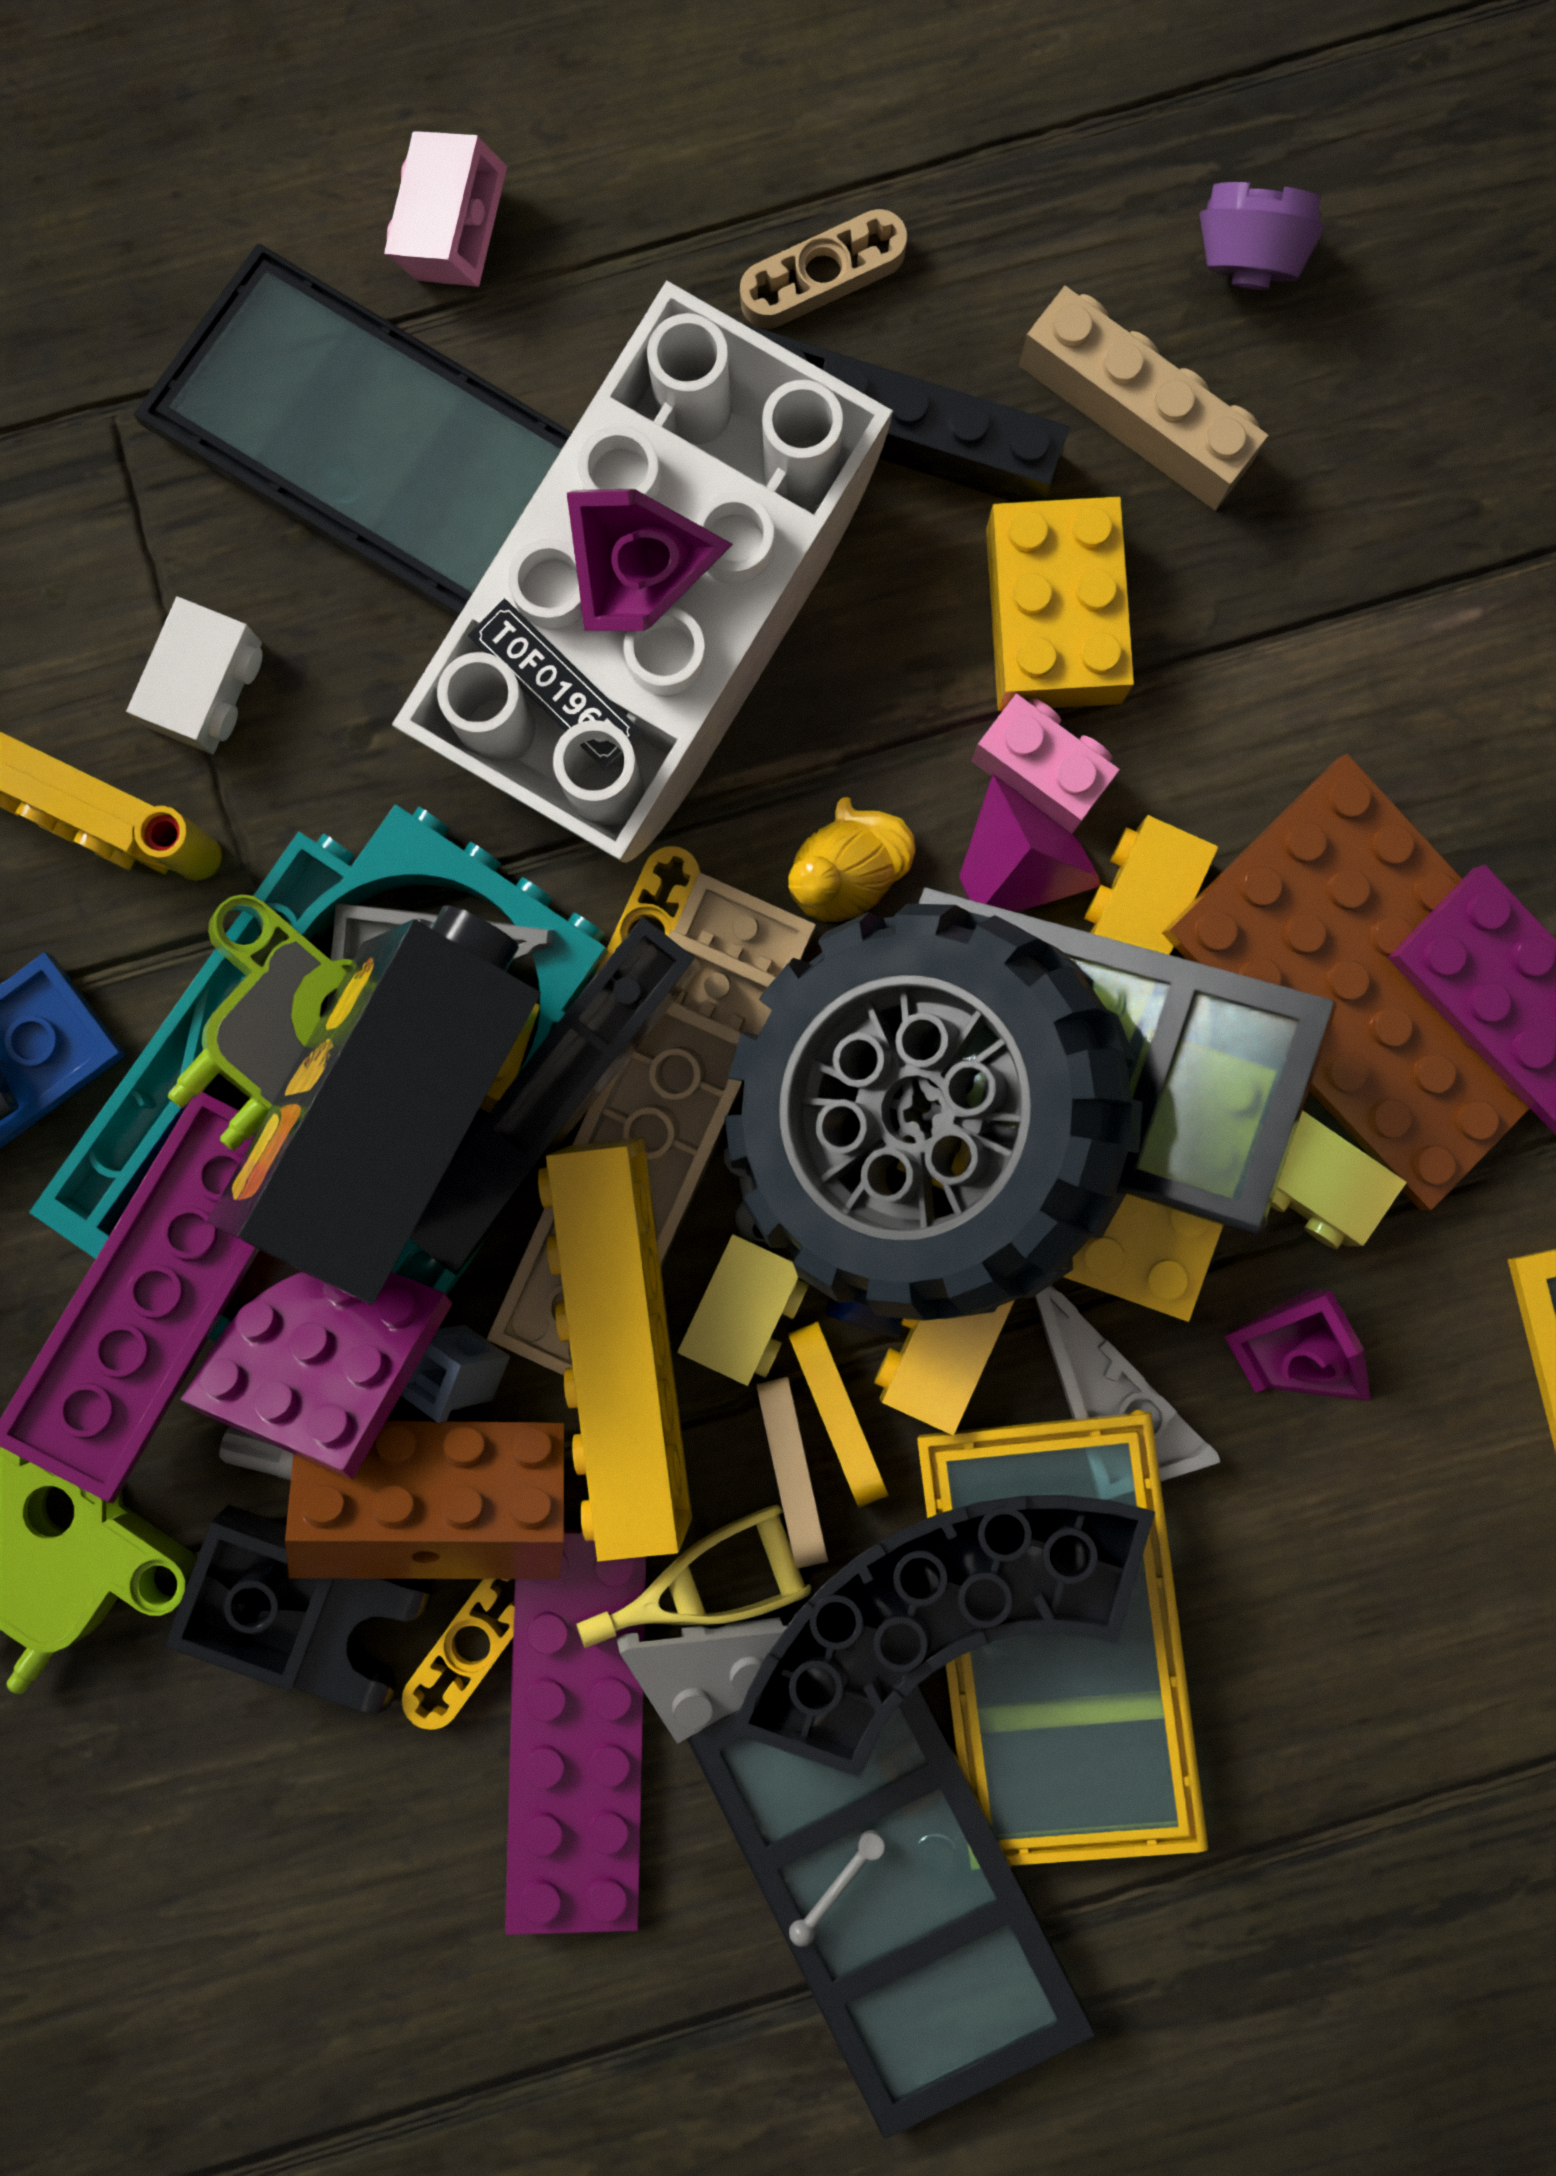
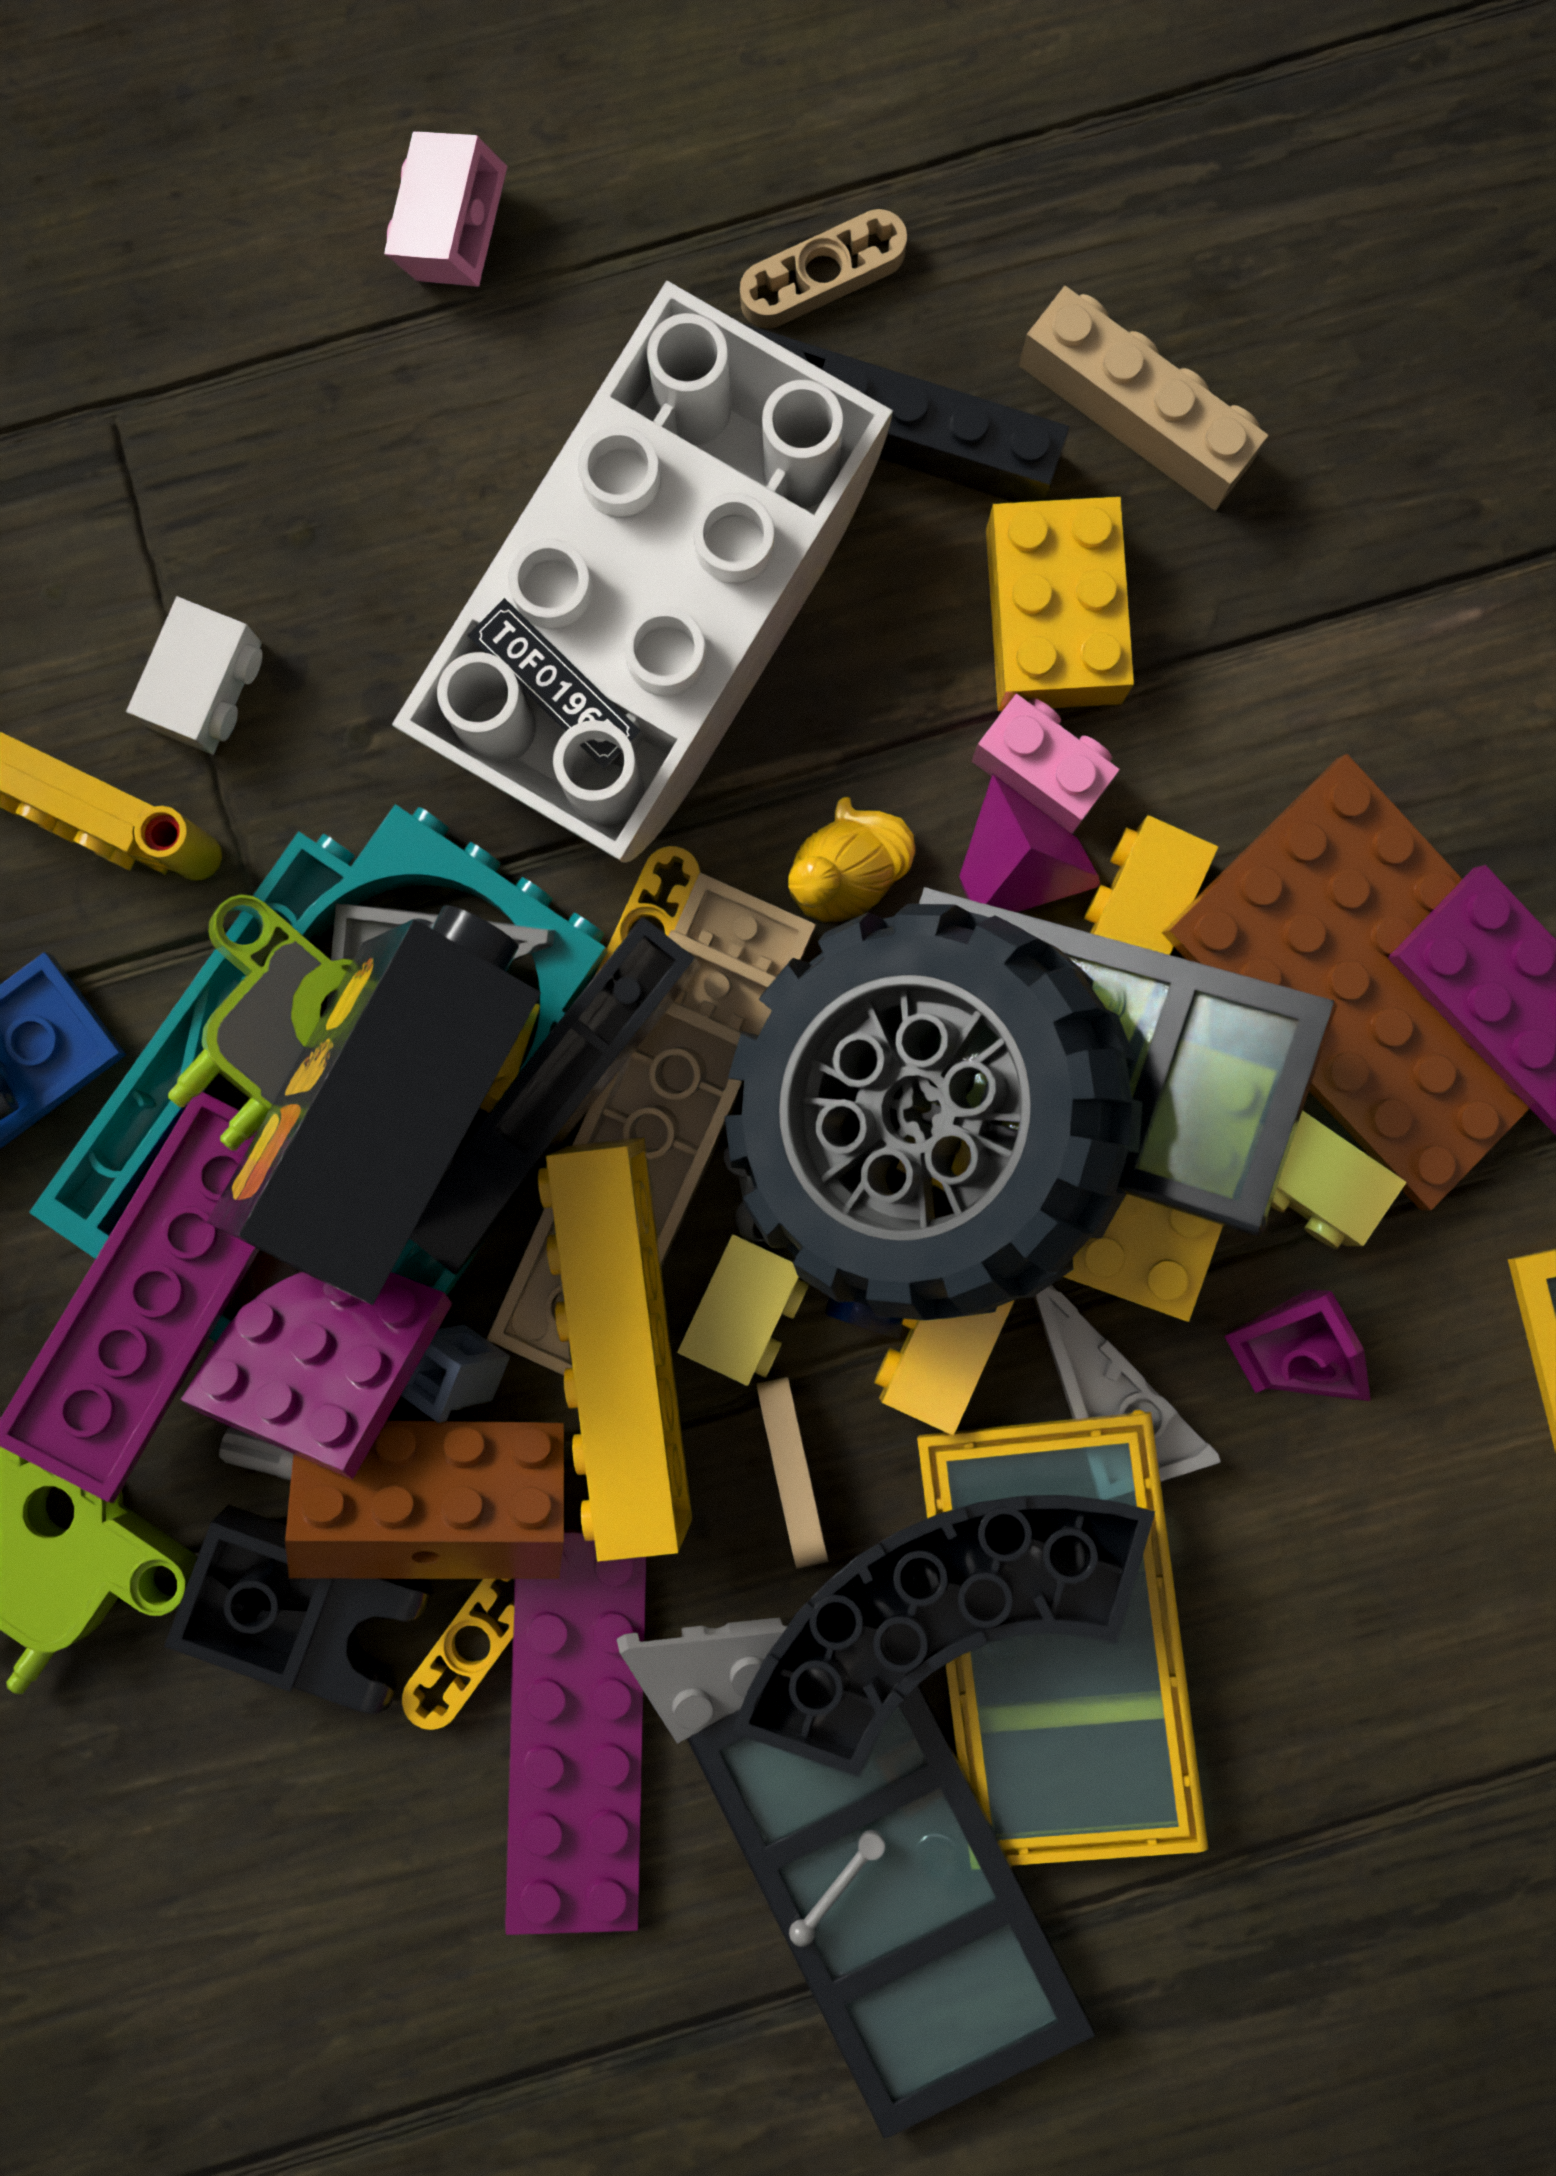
clear light blue door [134,243,572,618] -> none
magenta slope [566,489,733,631] -> none
light yellow piece [576,1505,811,1649] -> none
yellow beam [788,1321,889,1508] -> none
medium lavender cone [1199,182,1326,290] -> none

